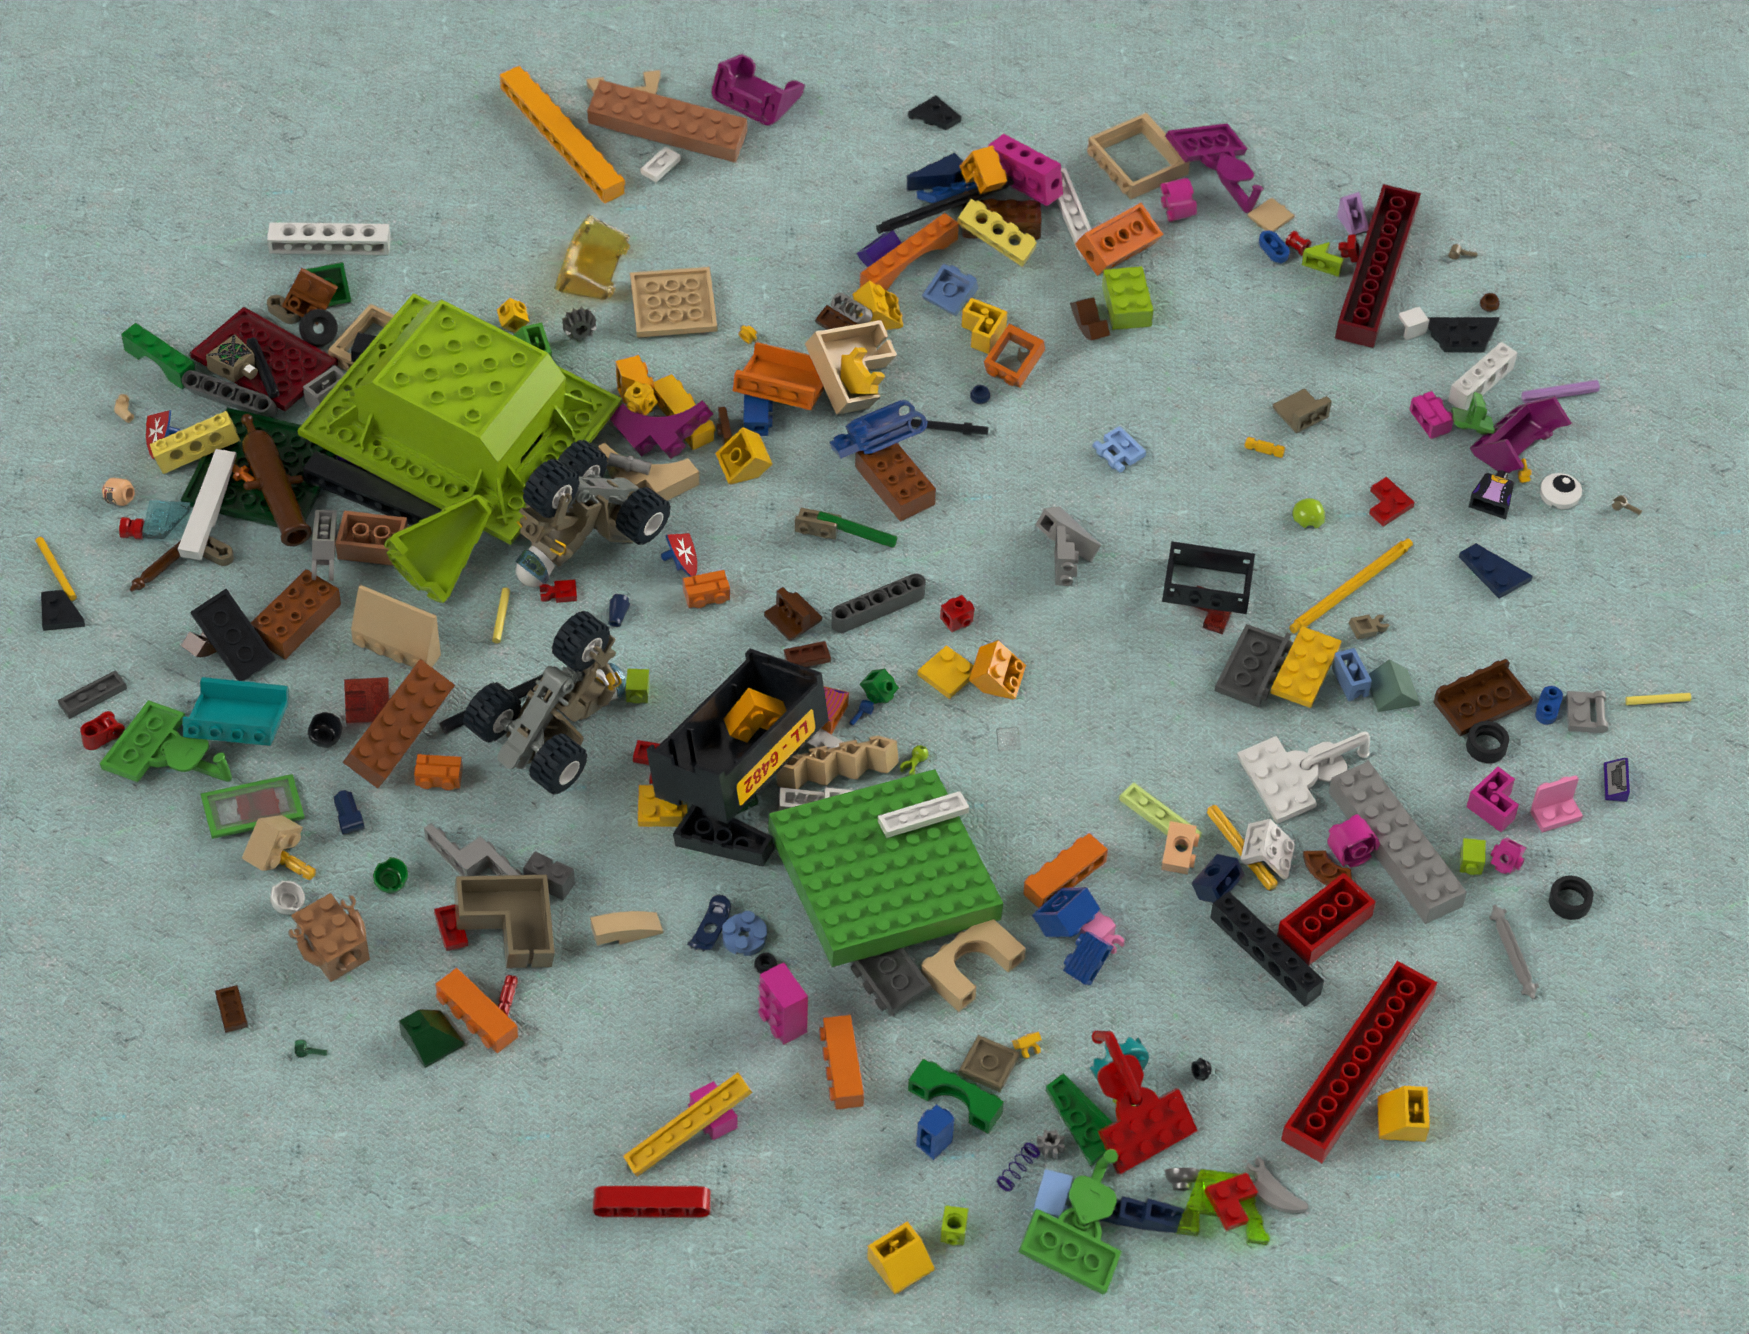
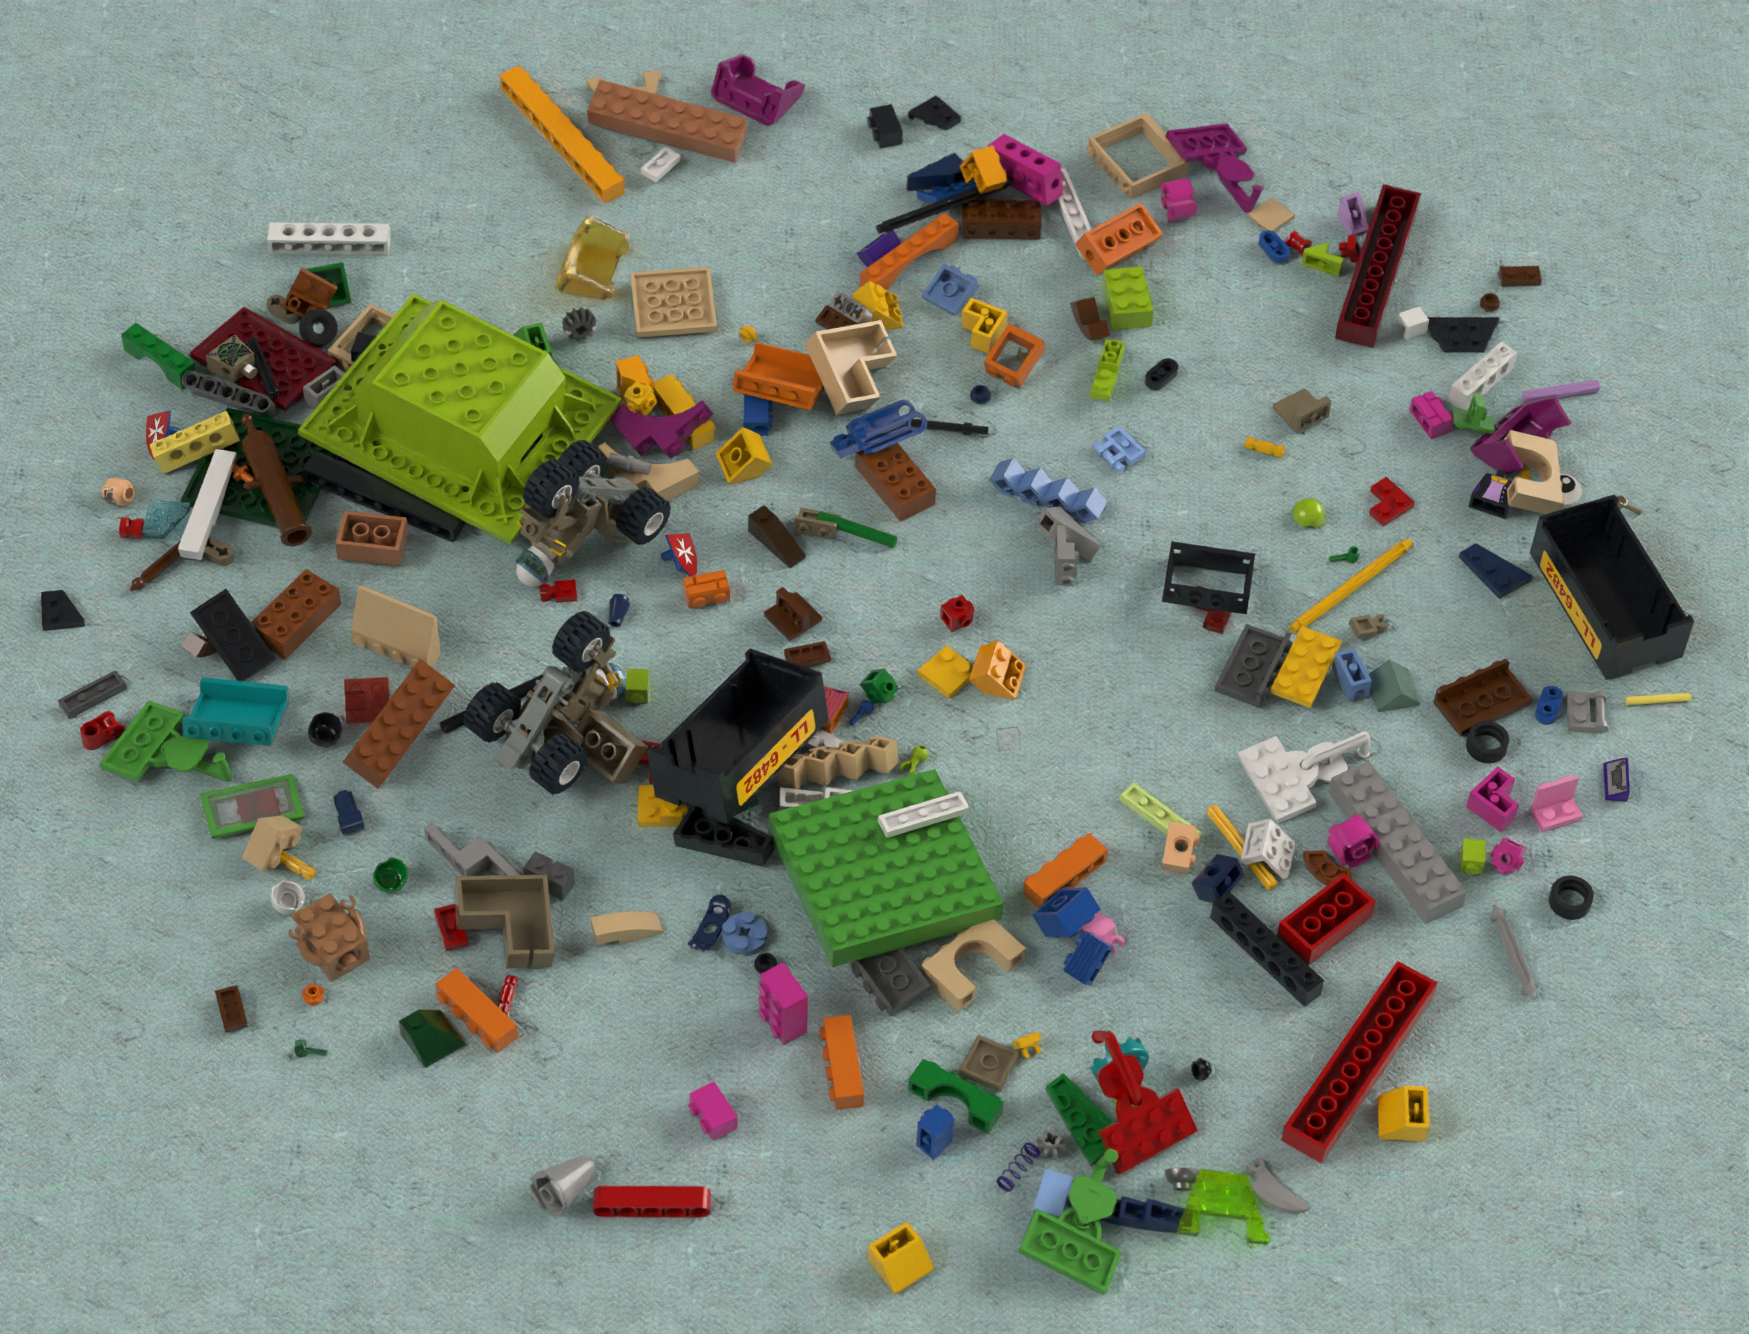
yellow bar [35,537,77,601] -> none
tan arm [114,394,134,423] -> none
light grey hinge [312,510,337,581] -> none
lime cone [384,495,492,603] -> none
orange brick [414,754,463,790] -> none
light yellow bar [492,587,510,643] -> none
yellow brick [497,298,530,333] -> none
yellow plate [623,1072,753,1177] -> none
reddish brown plate [716,406,732,445] -> none
light orange brick [724,688,787,742] -> none
dark grey beam [831,573,926,633] -> none
yellow piece [840,347,885,395] -> none
lime brick [940,1205,969,1246] -> none
light yellow brick [957,199,1037,267] -> none
red plate [1204,1172,1258,1231] -> none
dark tan hand [1448,244,1477,260] -> none
none -> orange plate [301,984,324,1006]
none -> light grey cone [530,1155,596,1216]
none -> dark tan brick [576,709,648,783]
none -> dark brown slope [748,505,806,568]
none -> black piece [867,104,903,149]
none -> medium blue brick [989,458,1107,523]
none -> lime slope [1089,339,1126,402]
none -> black plate [1144,358,1178,390]
none -> green hand [1329,546,1360,563]
none -> reddish brown plate [1499,266,1542,286]
none -> tan arch [1504,430,1564,514]
none -> black piece [1530,494,1694,680]

